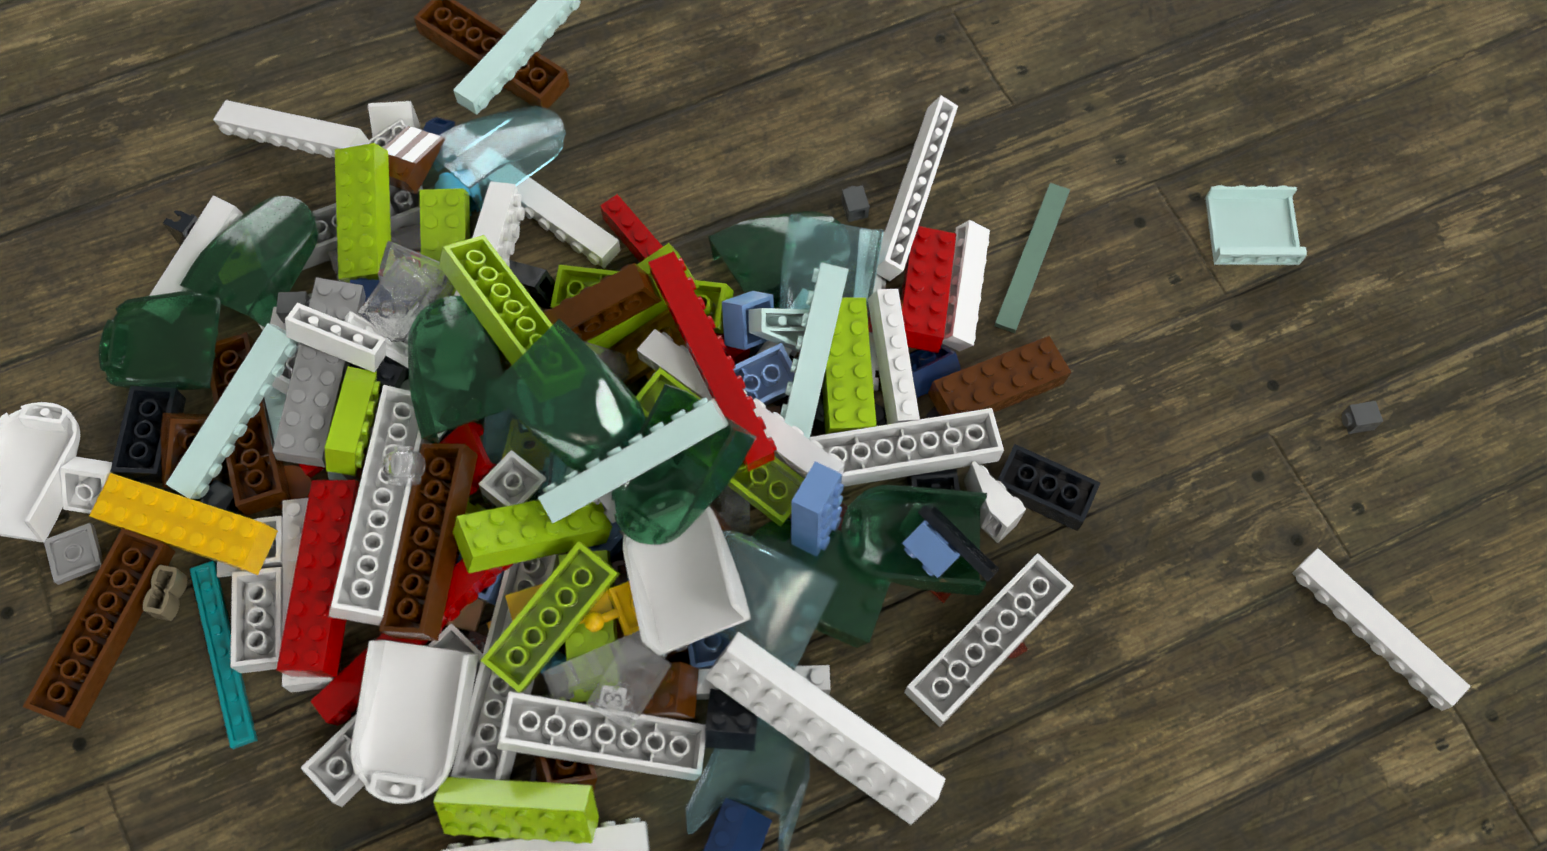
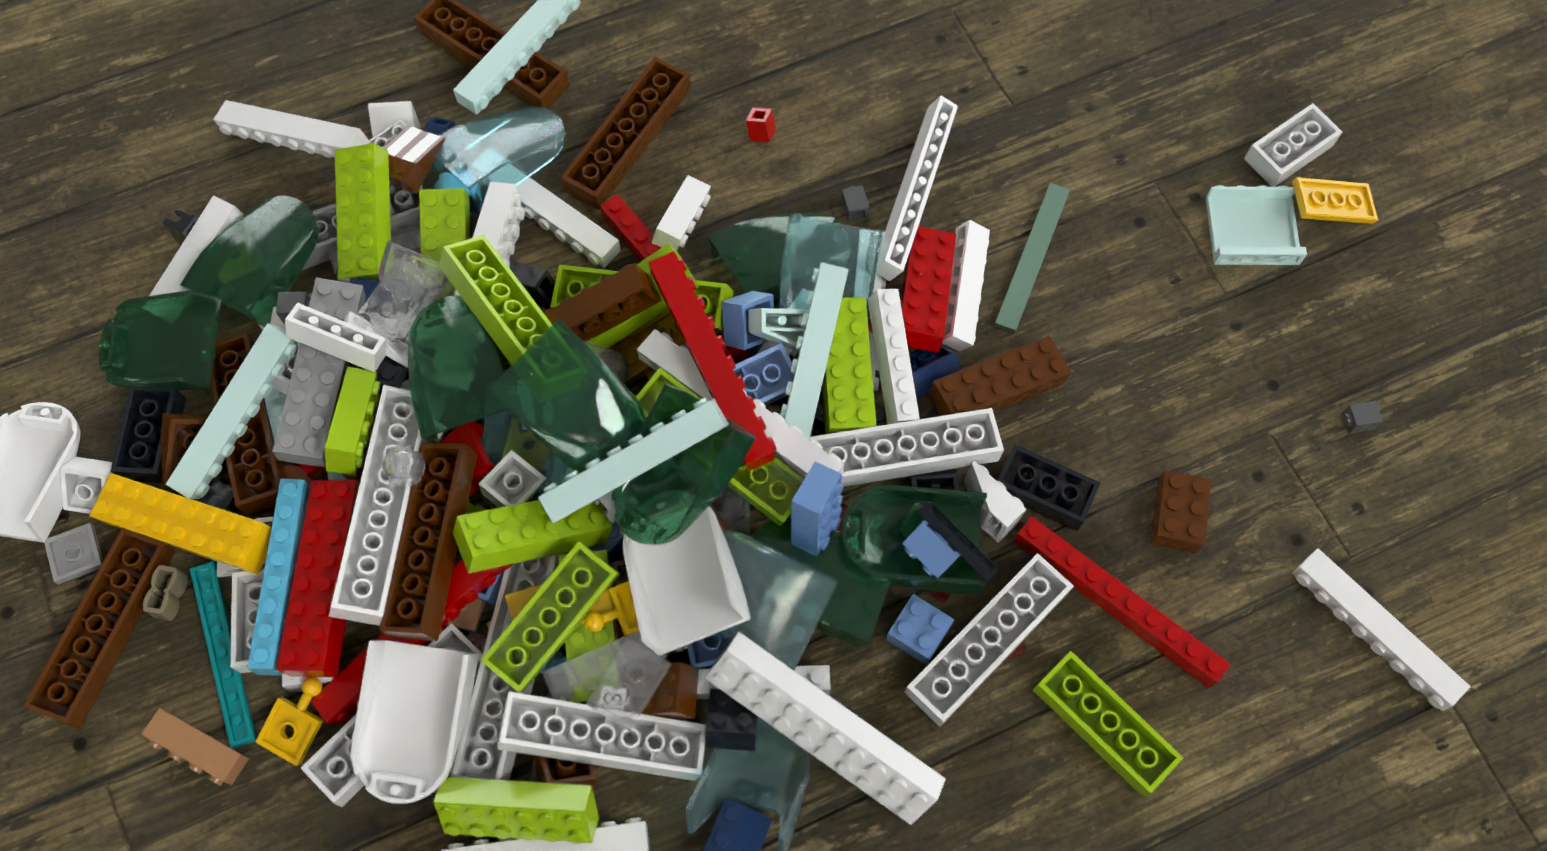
none -> medium nougat brick [141,708,249,786]
none -> medium azure brick [248,479,310,676]
none -> yellow plate [256,677,323,766]
none -> reddish brown brick [561,57,691,210]
none -> white brick [652,175,711,251]
none -> red brick [746,108,776,142]
none -> medium blue brick [886,594,954,666]
none -> red brick [1014,516,1230,688]
none -> lime brick [1033,651,1183,798]
none -> reddish brown brick [1151,470,1212,553]
none -> white brick [1244,104,1342,187]
none -> yellow tile [1292,177,1378,224]

